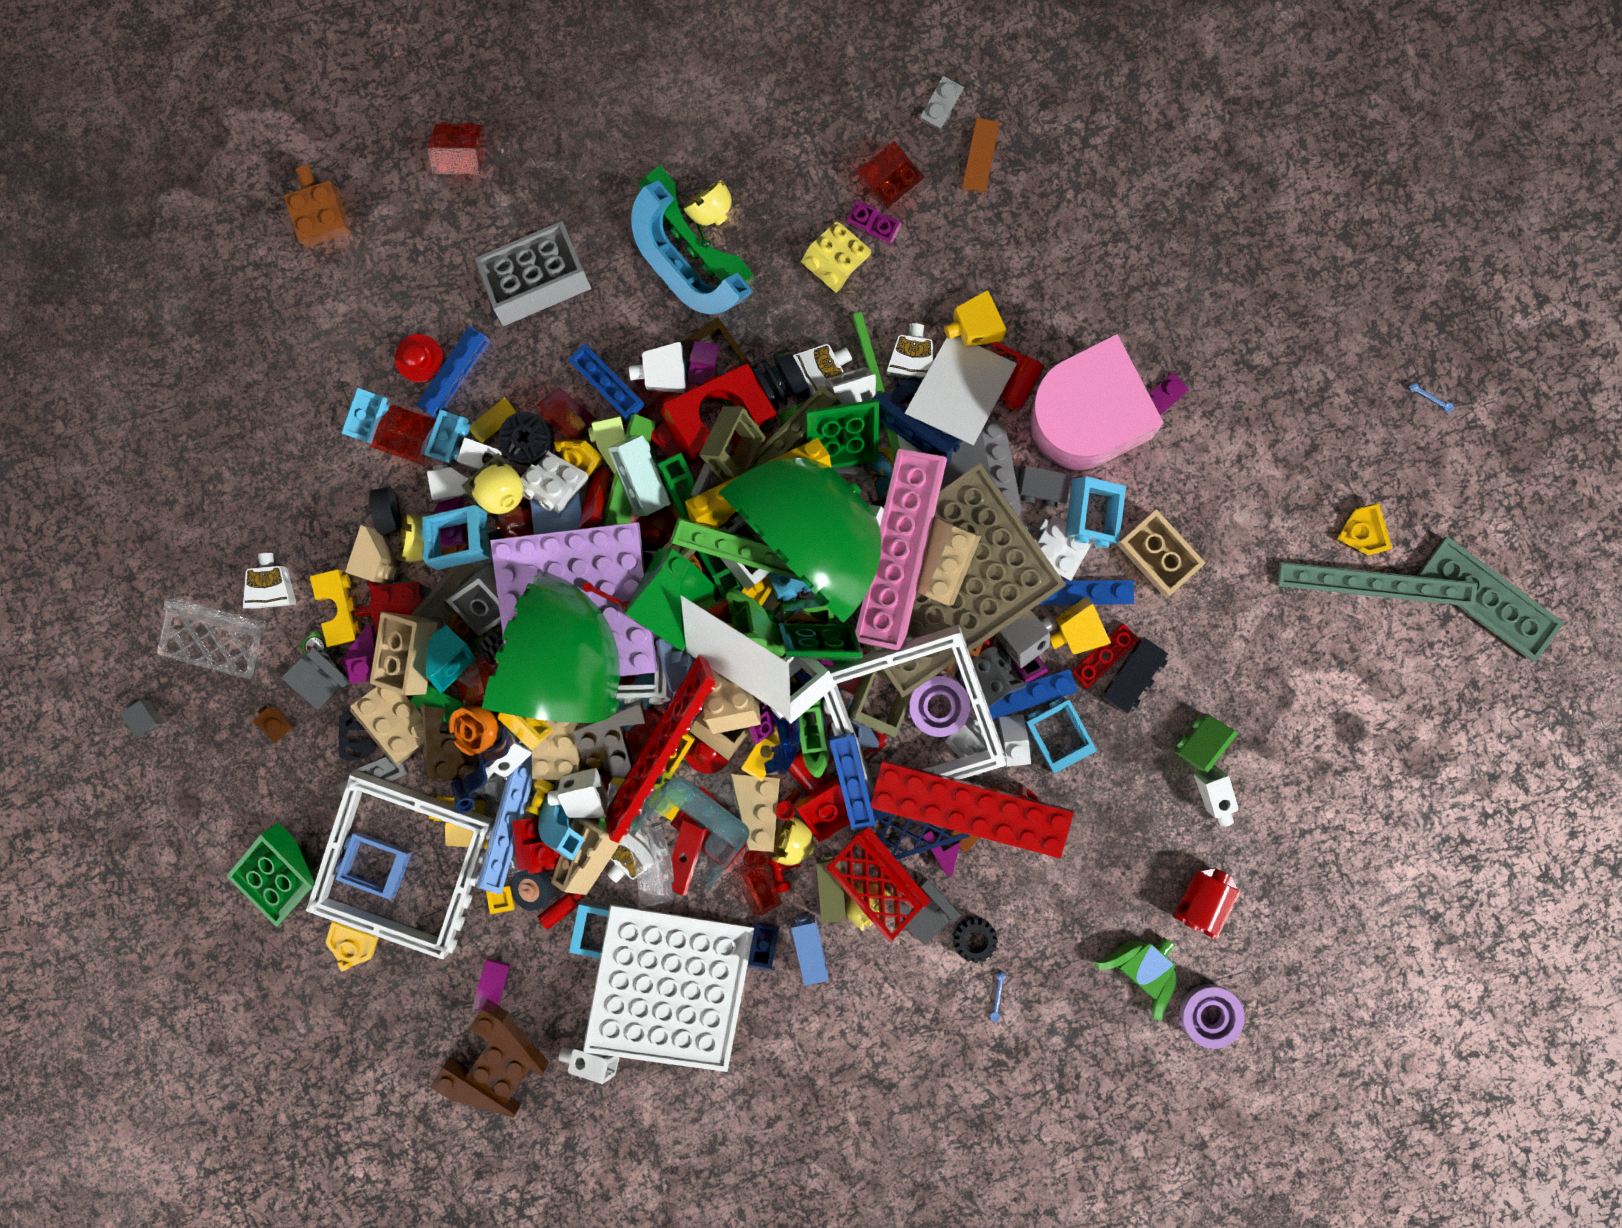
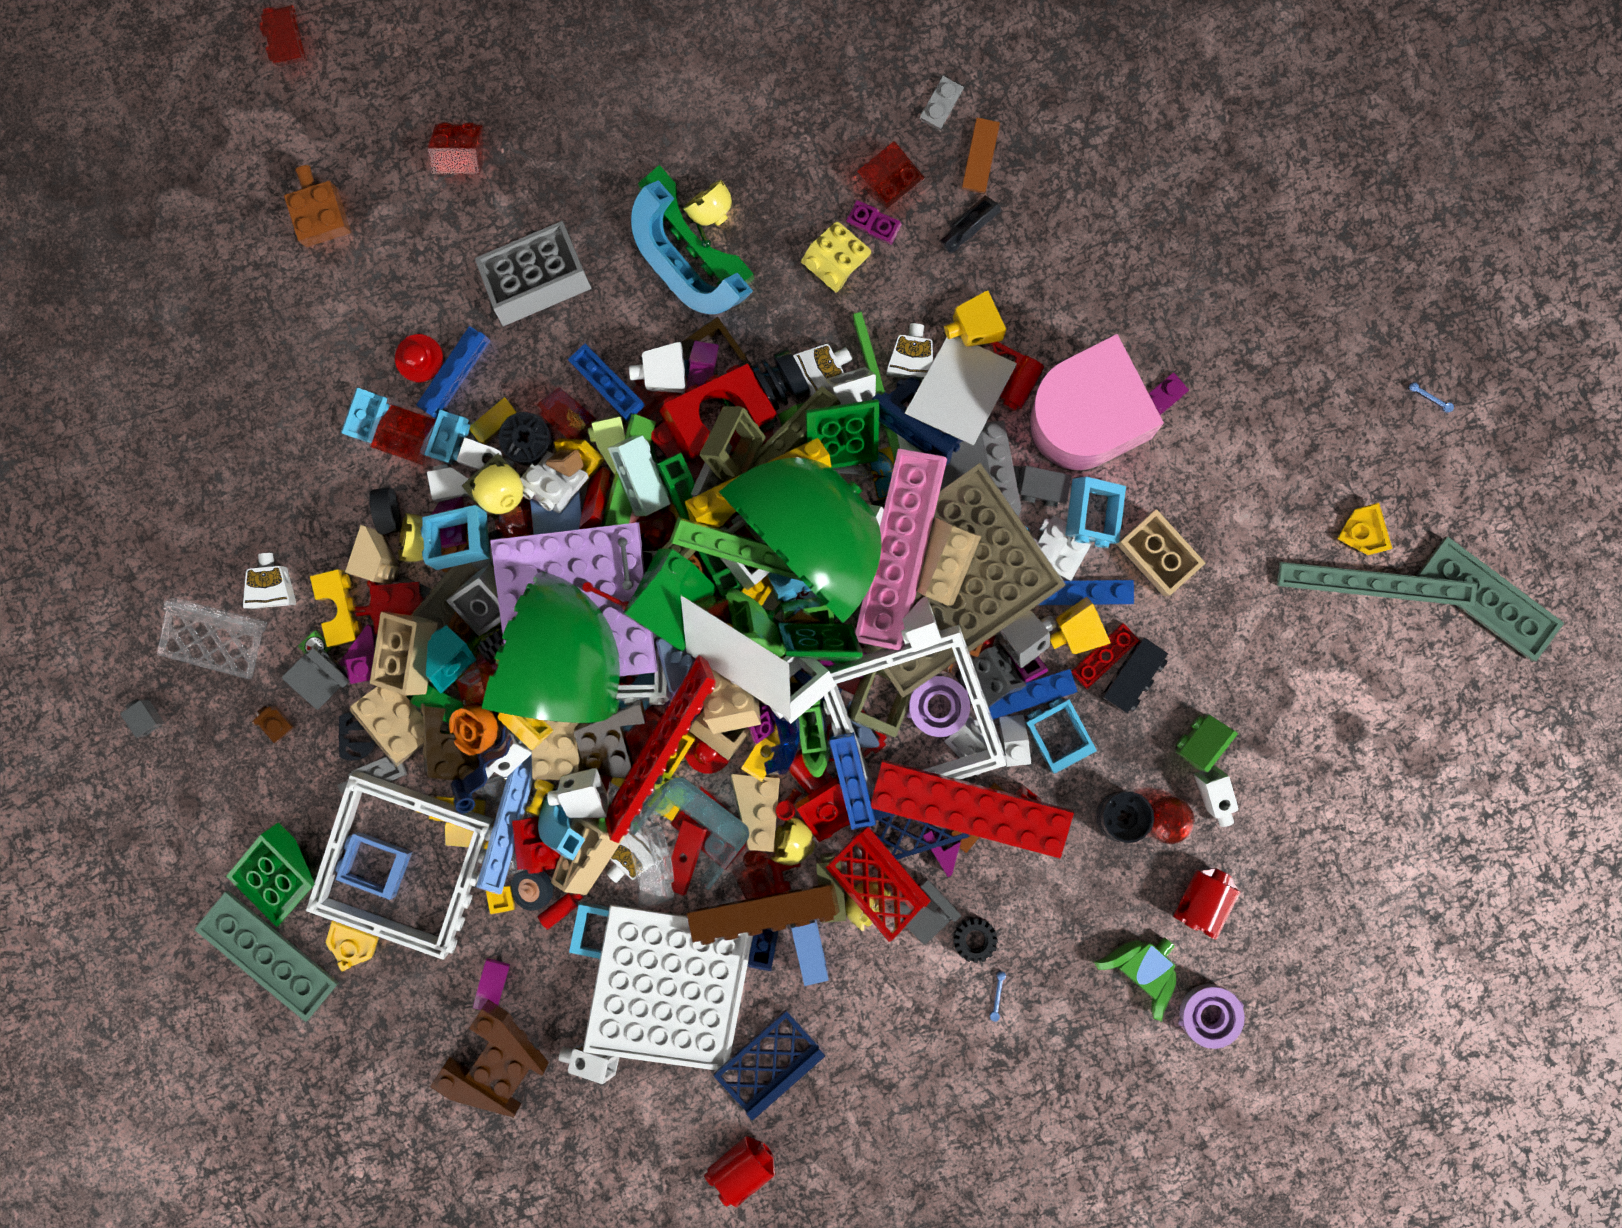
none -> sand green plate [194,891,339,1022]
none -> clear red hinge [259,4,307,67]
none -> medium nougat slope [545,450,583,477]
none -> dark grey hinge [618,537,633,590]
none -> reddish brown brick [687,882,840,945]
none -> red cylinder [704,1136,776,1207]
none -> dark blue fence [713,1010,826,1121]
none -> white slope [901,597,942,652]
none -> black hinge [940,195,1002,254]
none -> black wheel [1095,791,1154,843]
none -> clear red cylinder [1150,795,1195,844]

